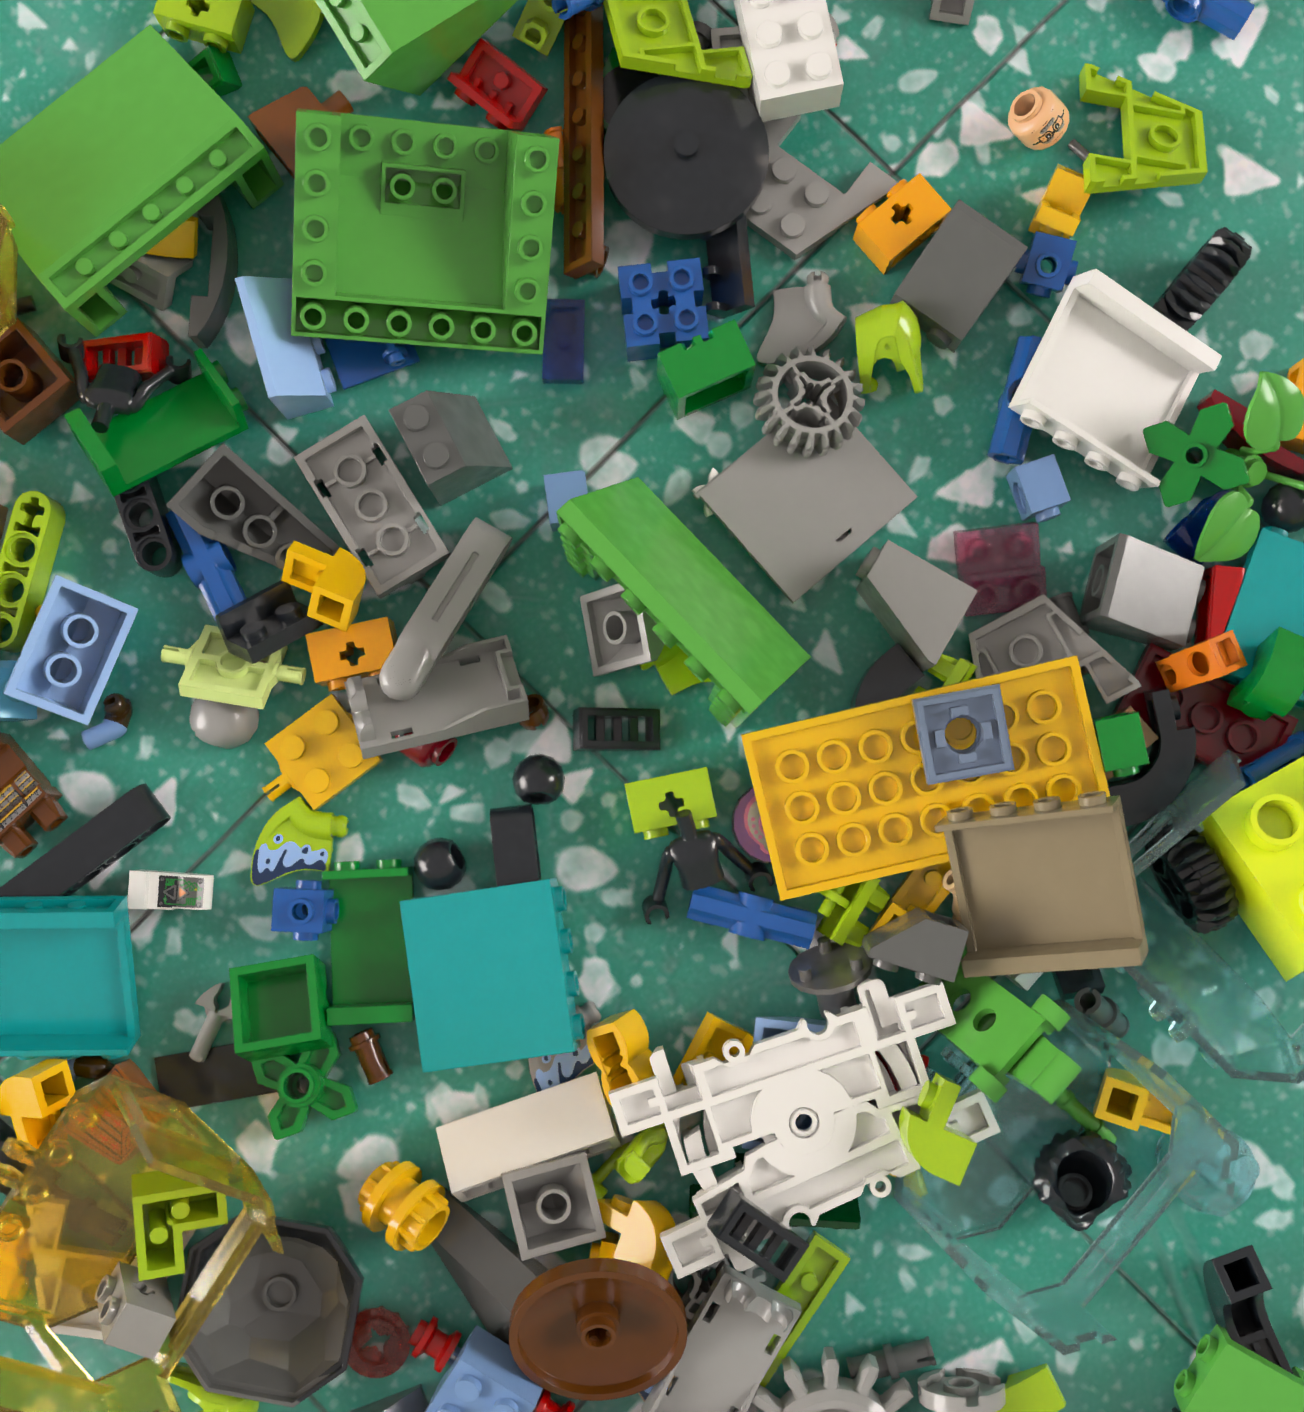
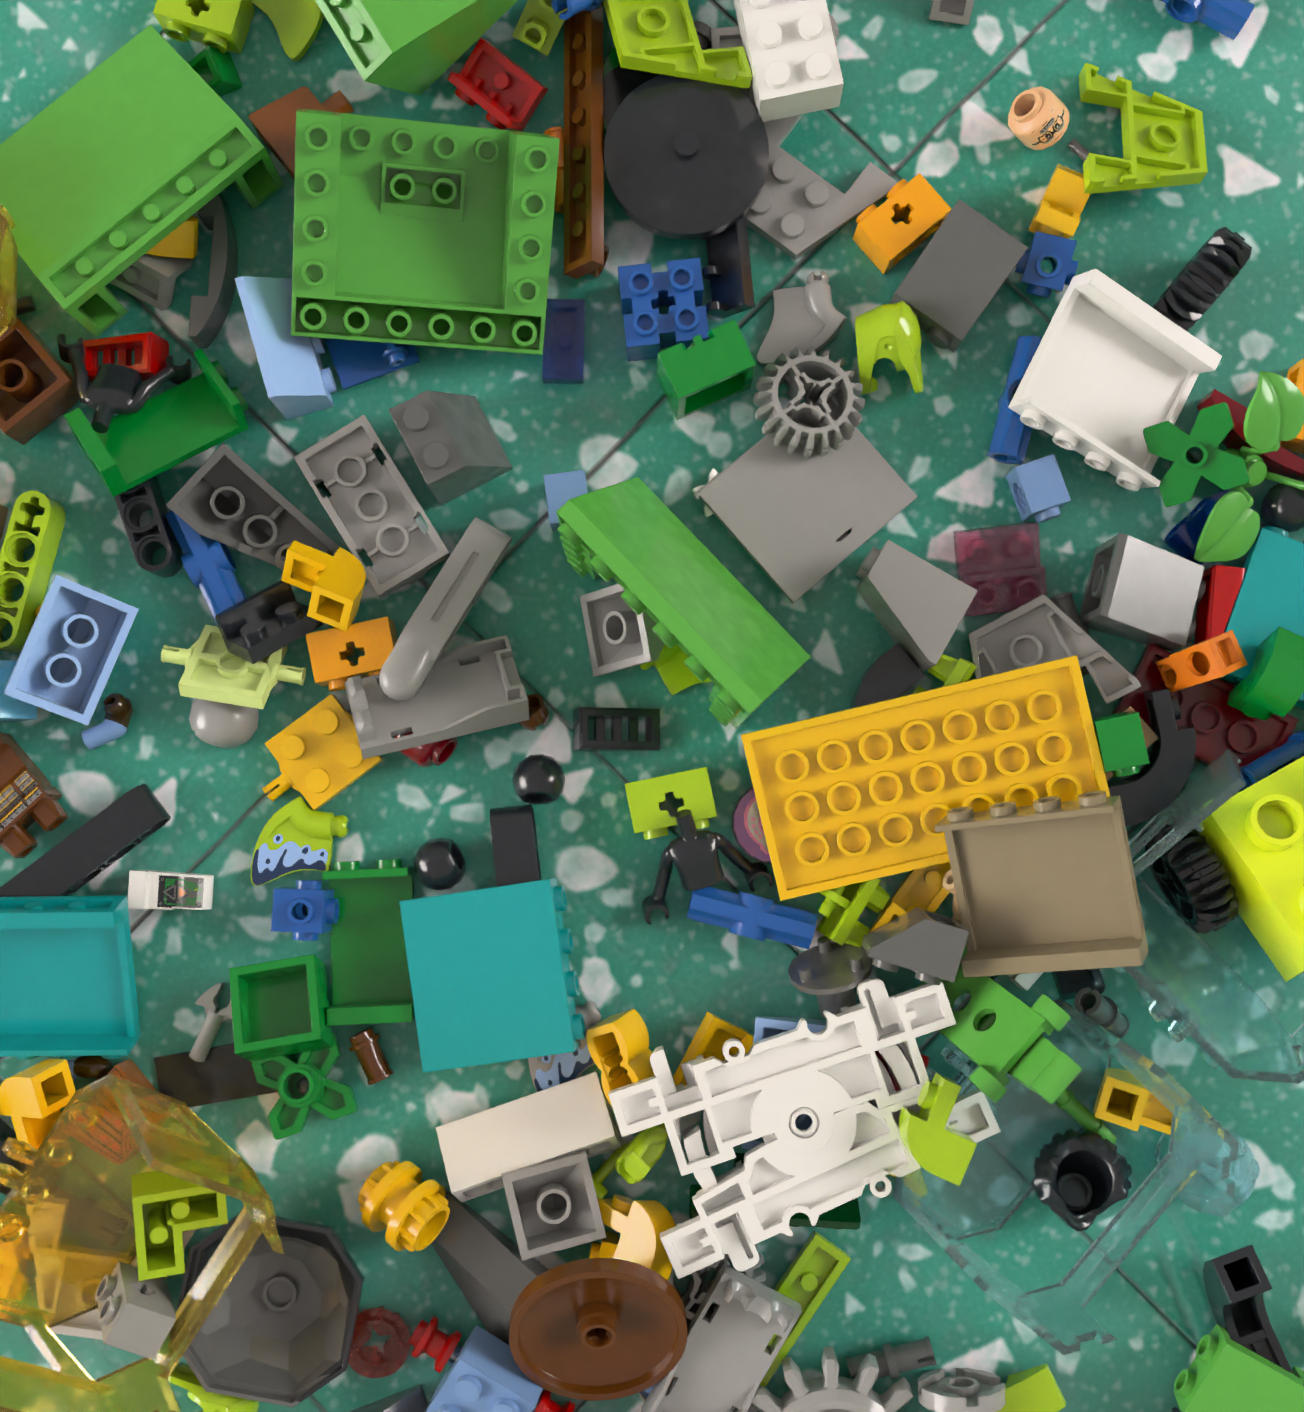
black slope [707,1189,810,1283] -> none
sand blue piece [911,684,1015,785] -> none

